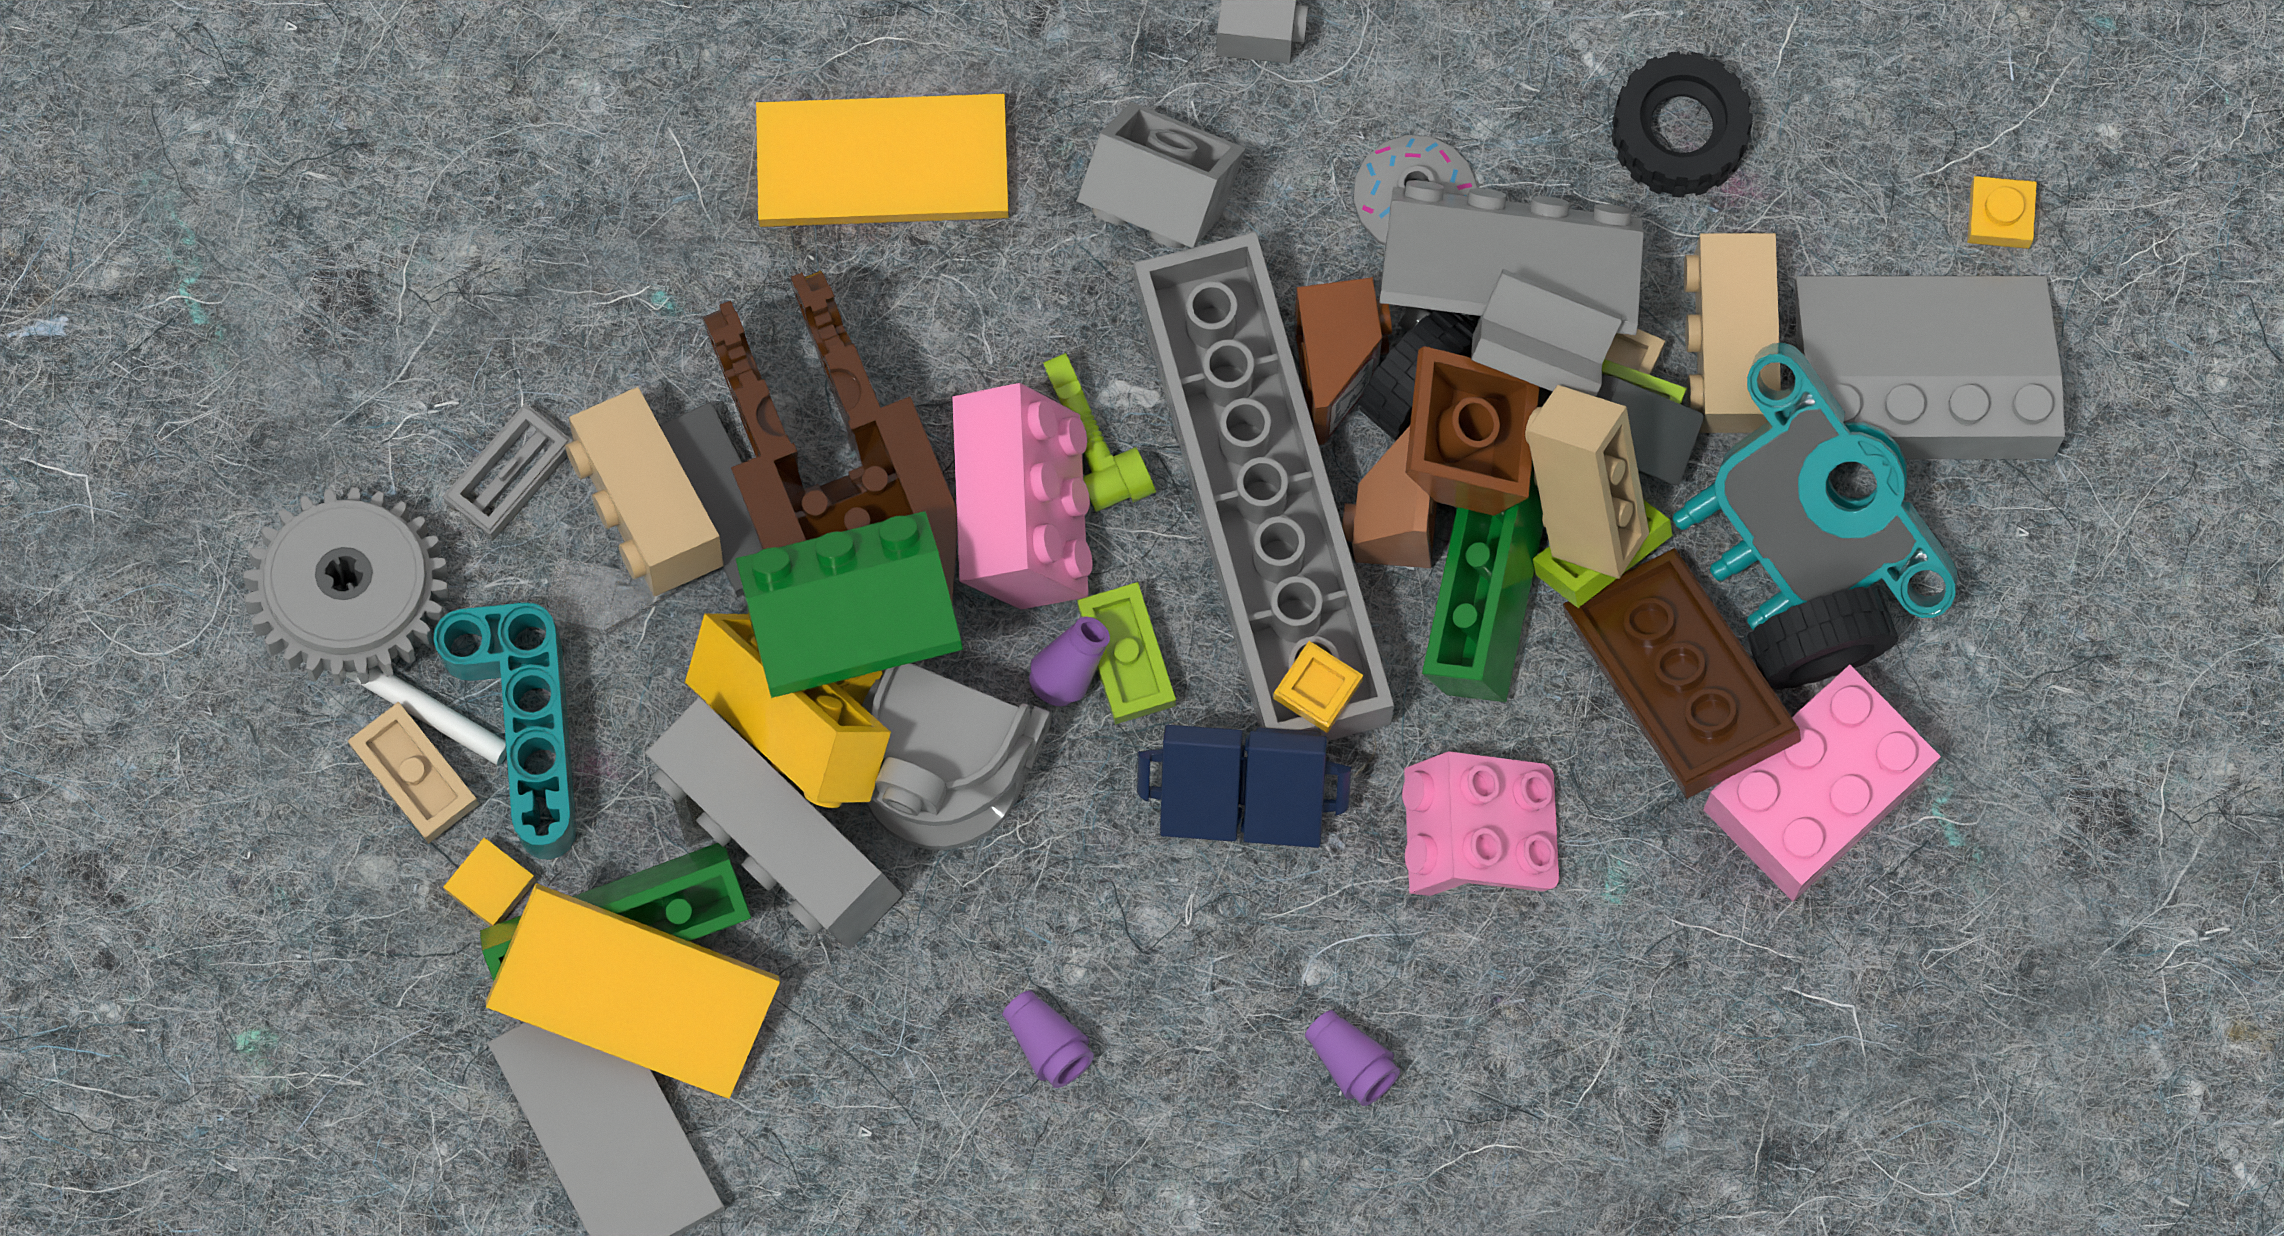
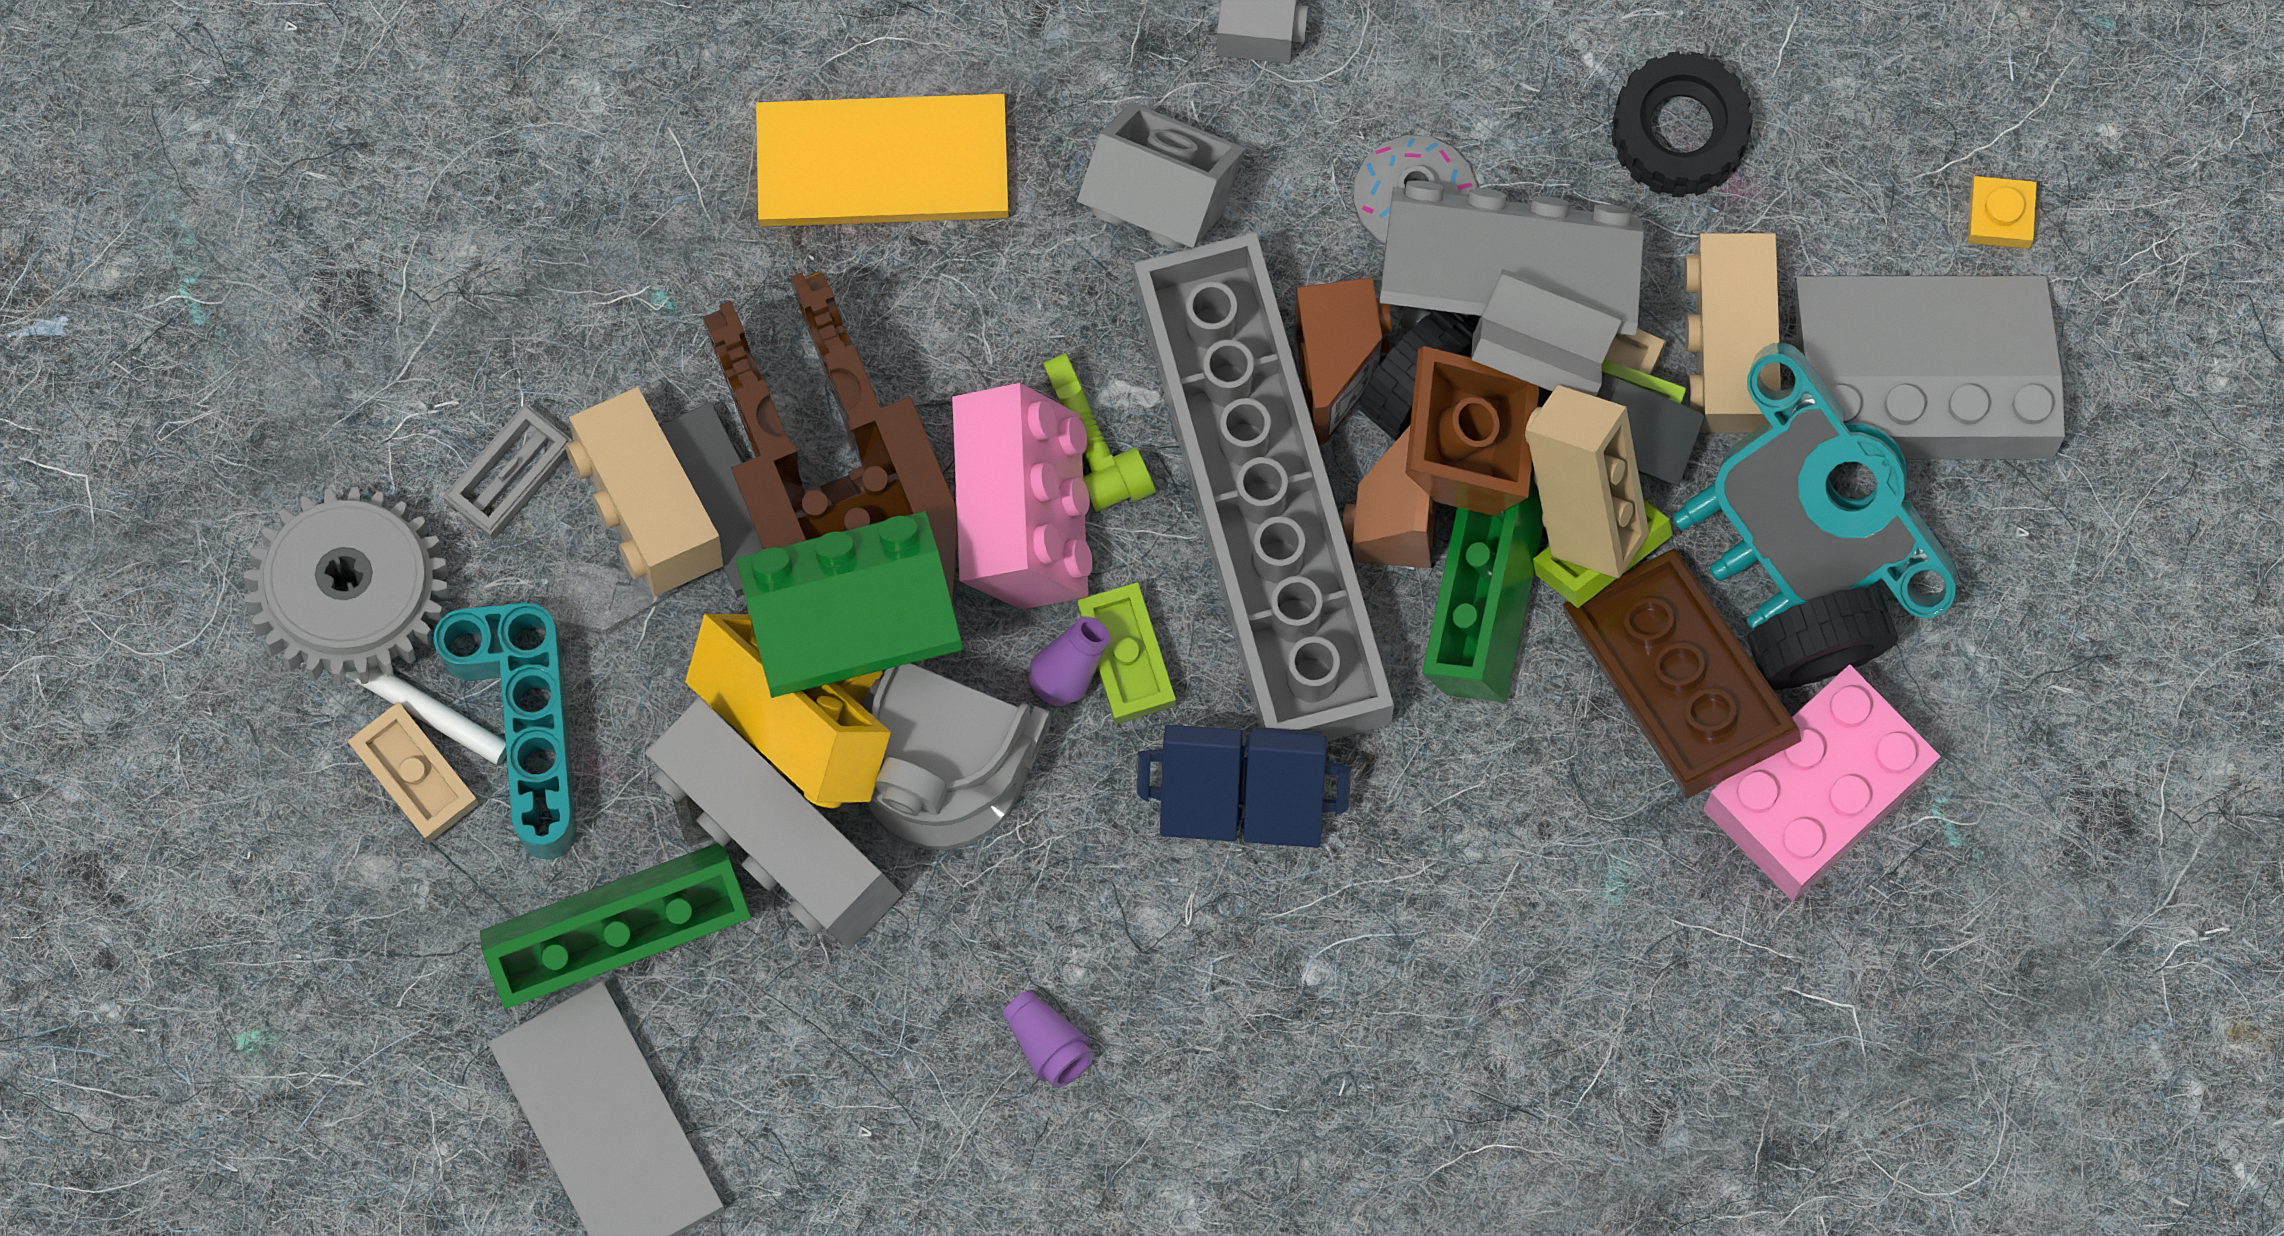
yellow tile [443,838,536,926] -> none
yellow tile [485,883,780,1099] -> none
yellow tile [1273,641,1363,733] -> none
medium lavender cone [1305,1010,1400,1106] -> none
bright pink bracket [1402,751,1559,896] -> none

